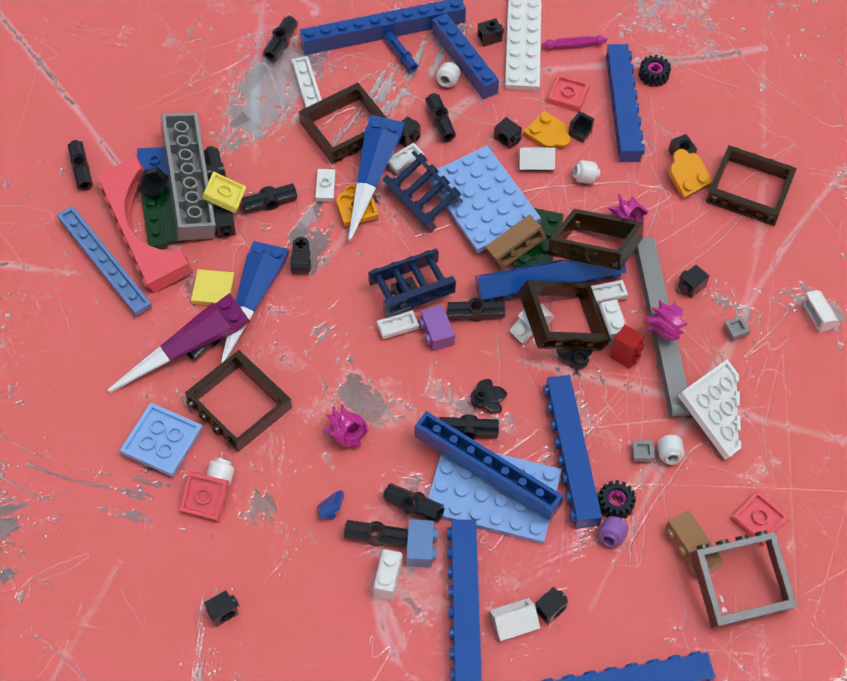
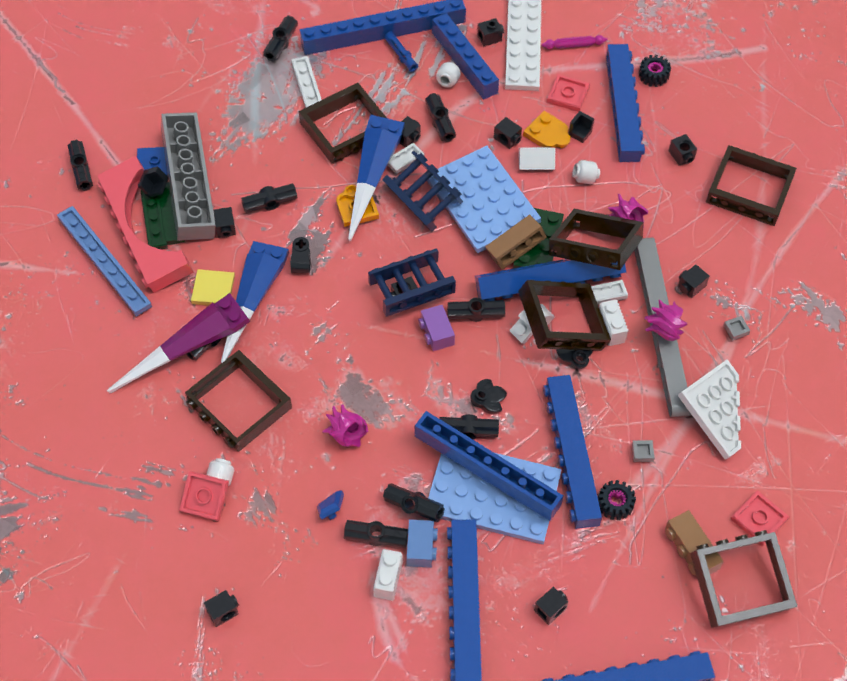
light blue plate [120,403,203,477] -> none
light yellow tile [202,172,246,213] -> none
black piece [203,146,226,181] -> none
white plate [316,169,336,202] -> none
white plate [377,310,419,340] -> none
white brick [489,598,540,641] -> none
medium lavender head [598,516,628,547] -> none
red brick [610,324,645,369] -> none
white head [657,435,685,465] -> none
light orange plate [668,149,713,198] -> none
white brick [802,290,840,333] -> none

